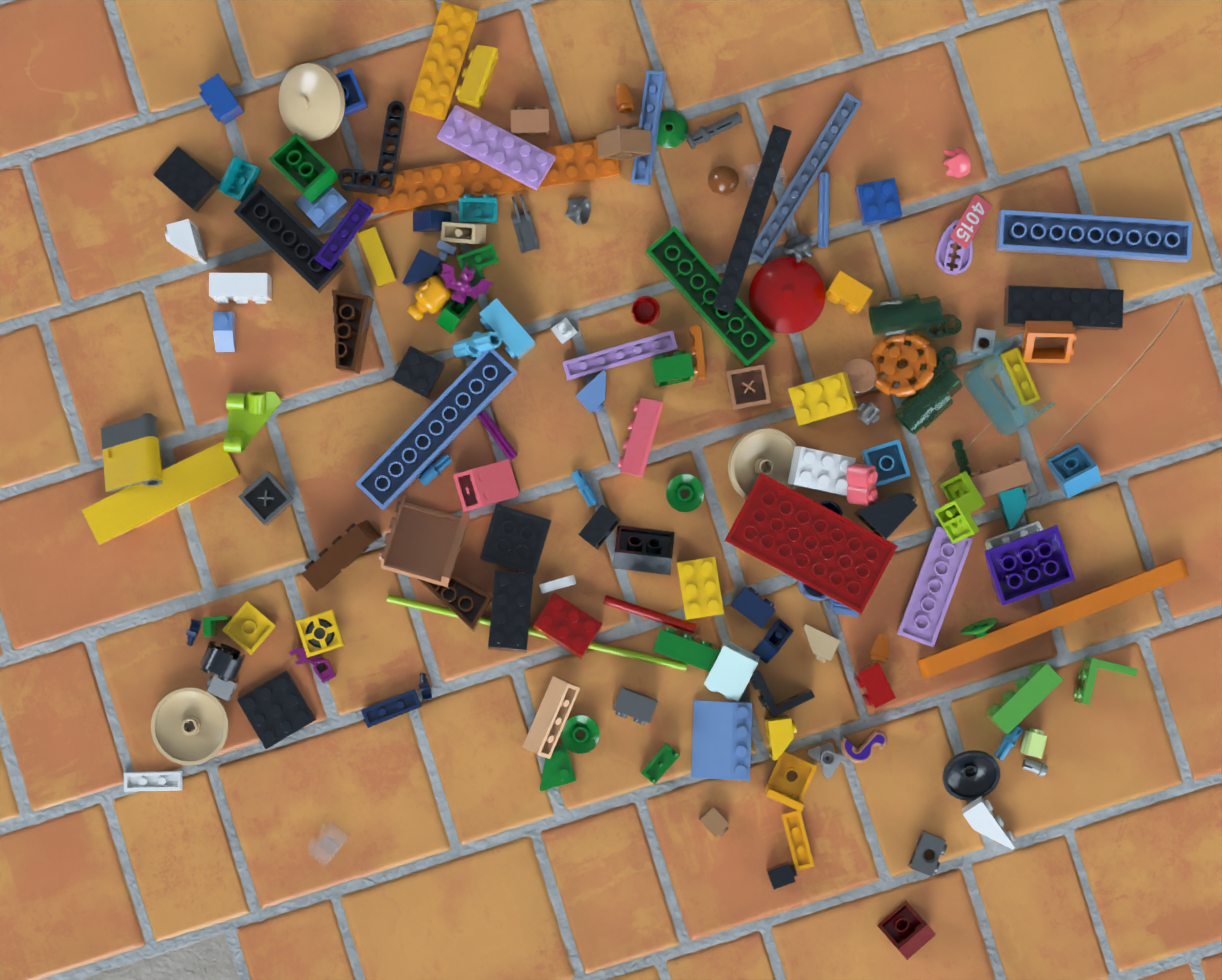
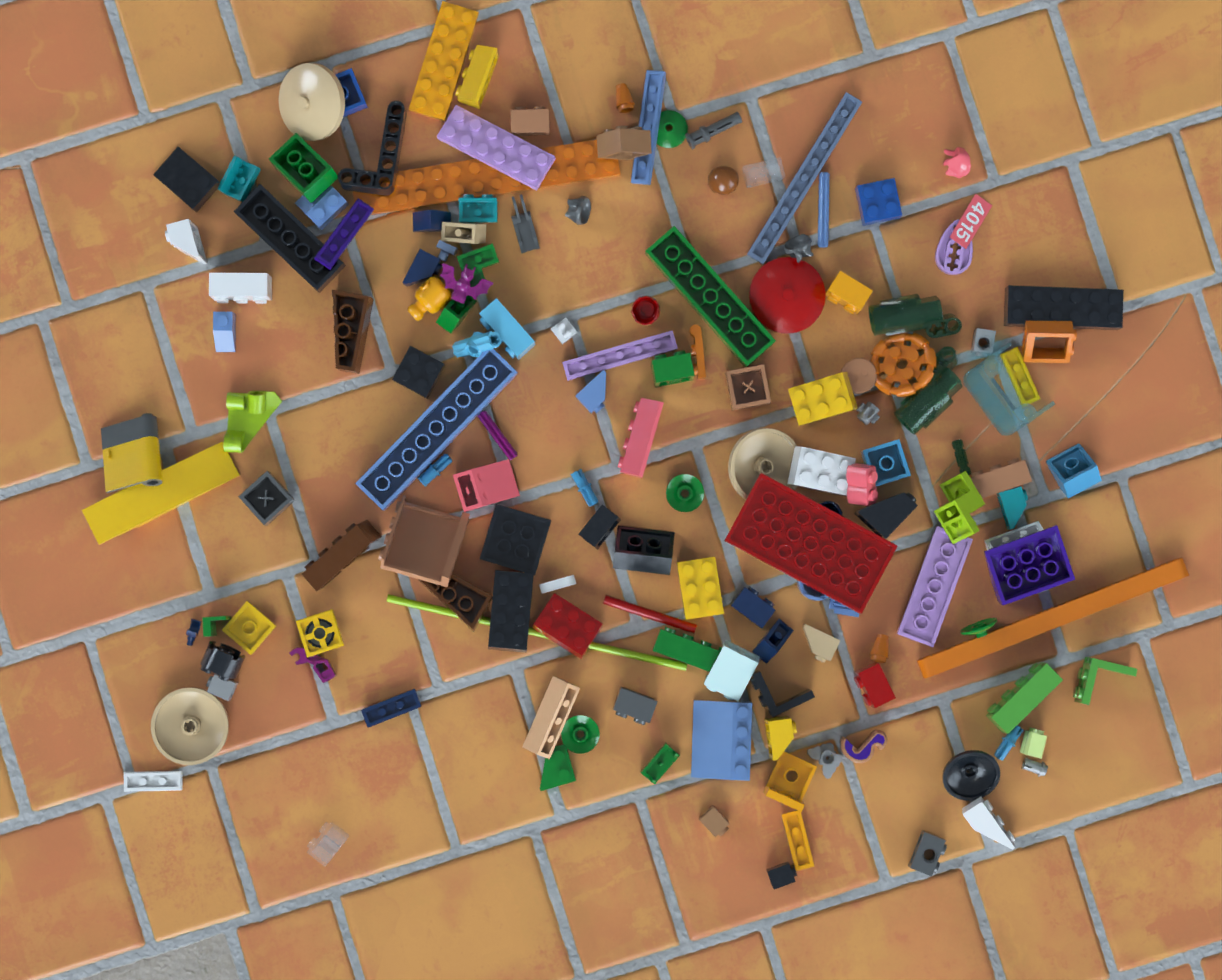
blue brick [199,74,244,125] -> none
black plate [237,670,316,749] -> none
yellow tile [357,227,396,287] -> none
dark blue piece [419,673,432,701] -> none
black plate [713,125,792,314] -> none
dark red slope [877,901,936,960] -> none
medium blue brick [995,210,1193,263] -> none

